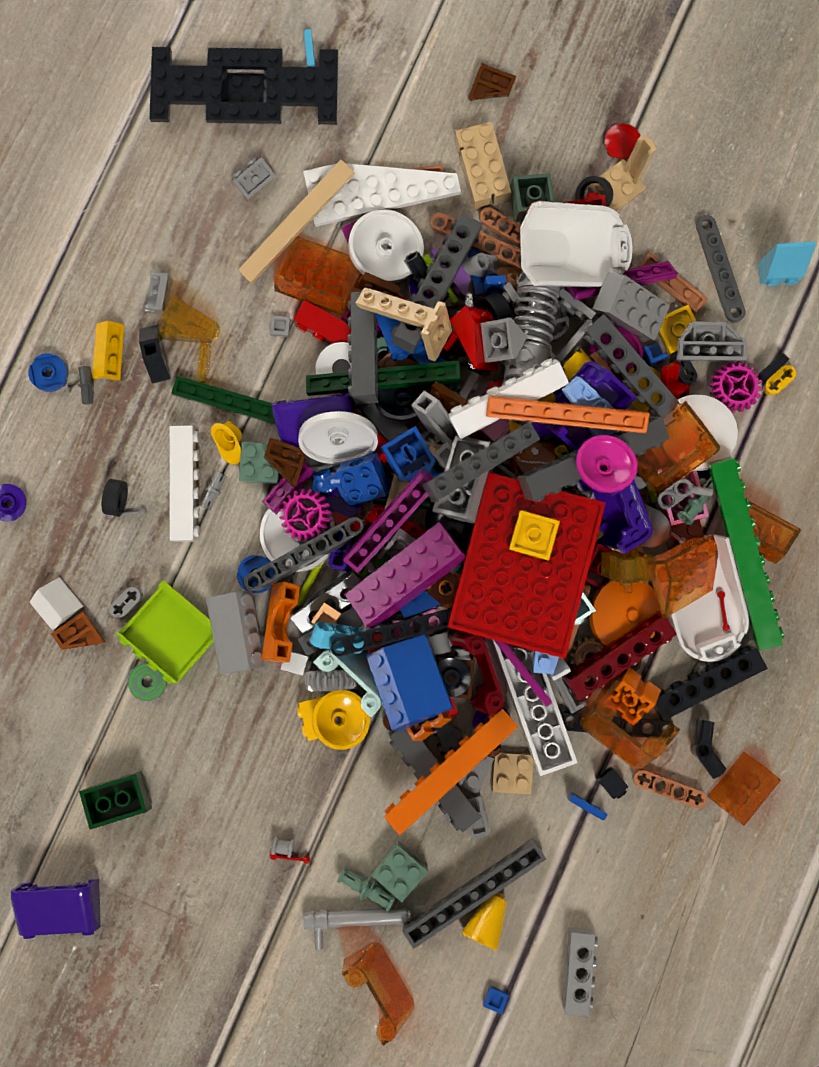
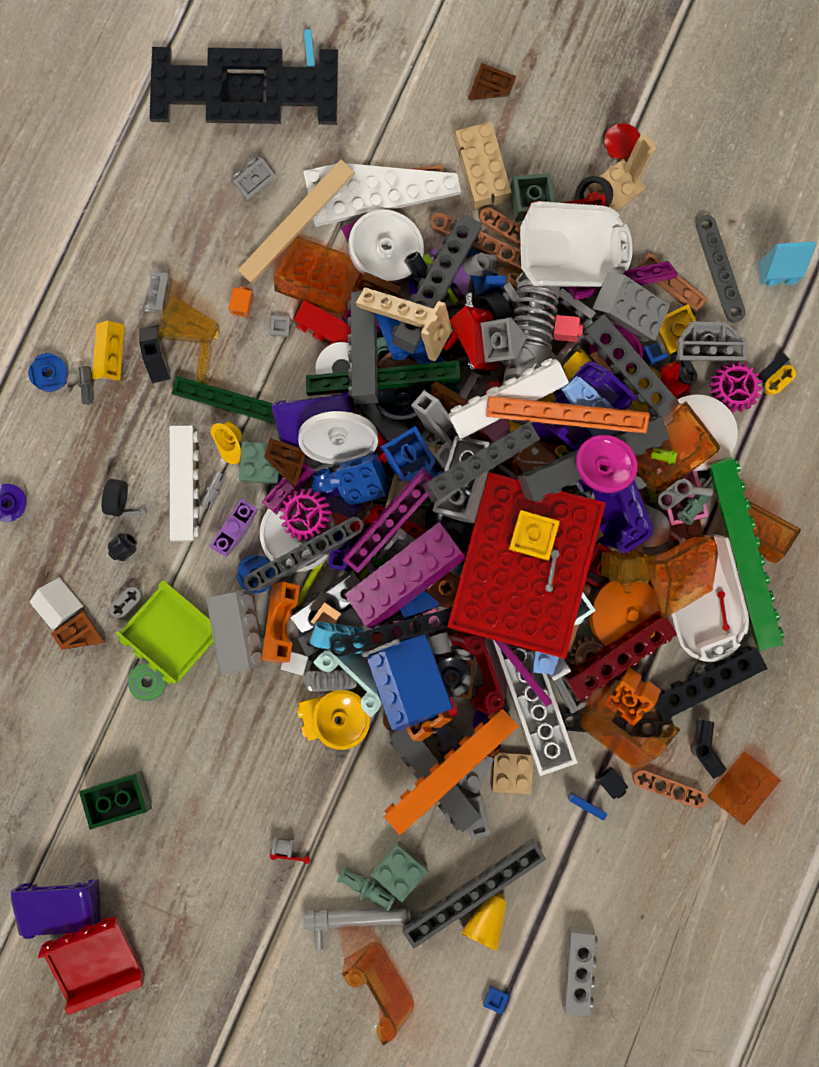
none -> red panel [38,916,145,1015]
none -> black head [107,533,137,561]
none -> medium lavender slope [210,498,258,557]
none -> orange brick [228,286,254,318]
none -> light grey hinge [362,639,400,658]
none -> light grey hinge [545,550,559,592]
none -> coral brick [554,315,584,342]
none -> lime pin [651,447,678,465]

